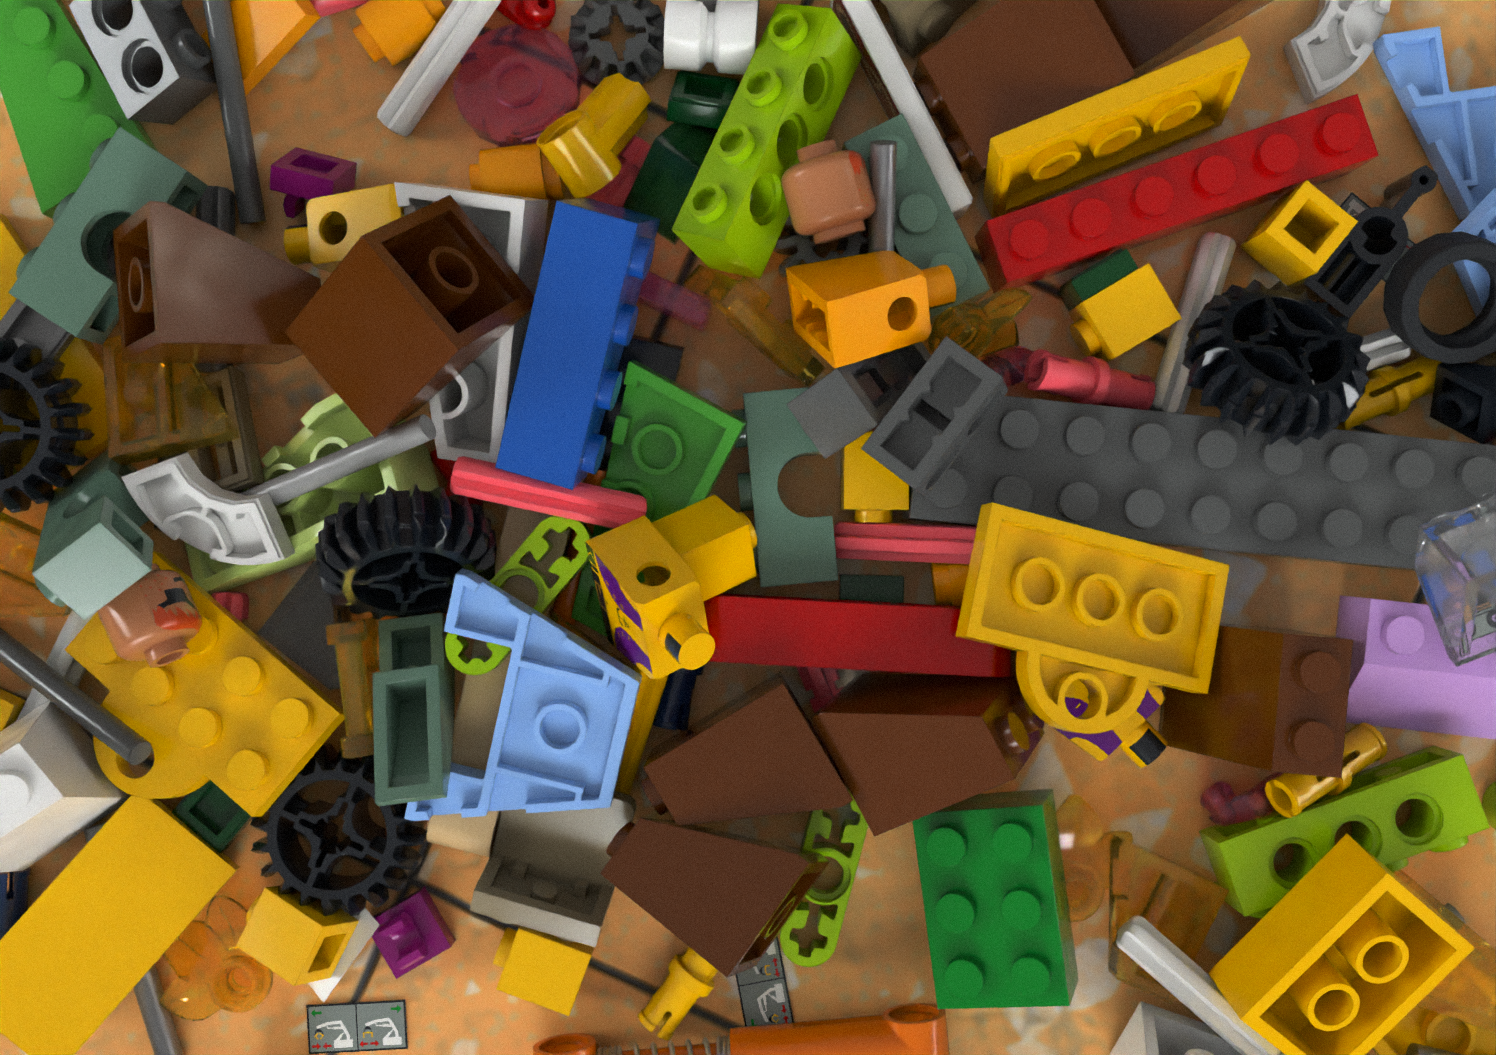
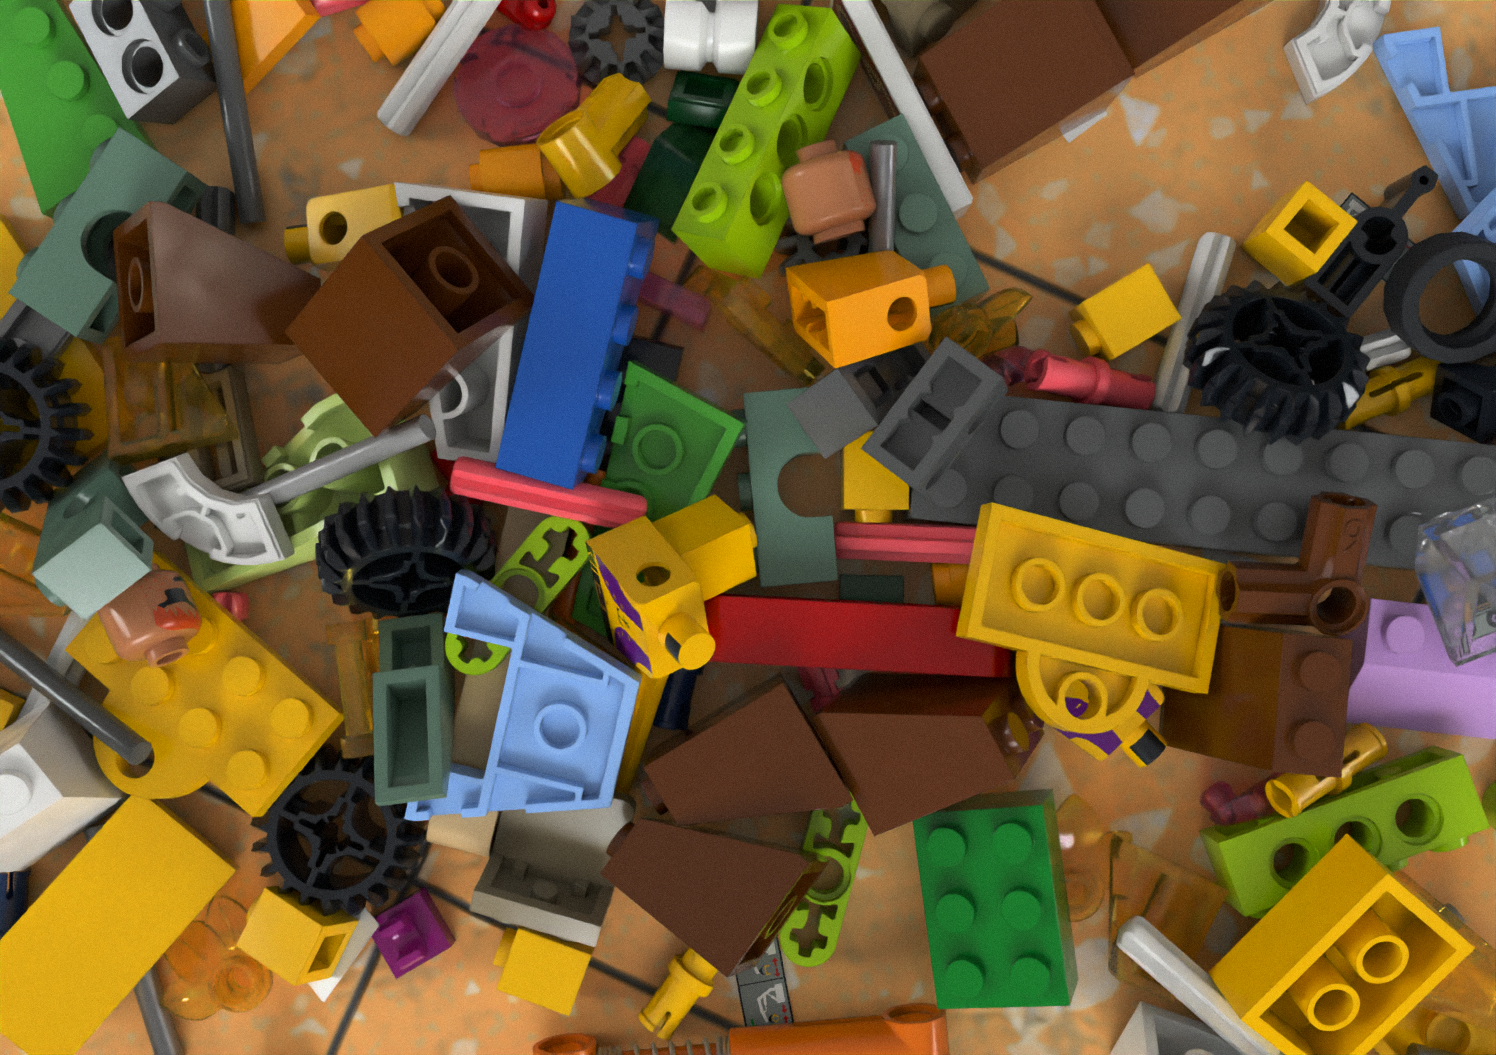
dark green tile [172,780,253,853] -> none
clear smoke slope [258,560,359,690] -> none
magenta tile [269,147,357,218] -> none
light grey sticker [306,1000,408,1054] -> none
red brick [974,94,1379,296] -> none
yellow tile [983,36,1251,218] -> none
dark green tile [1058,248,1138,311] -> none
none -> reddish brown piece [1215,491,1378,637]

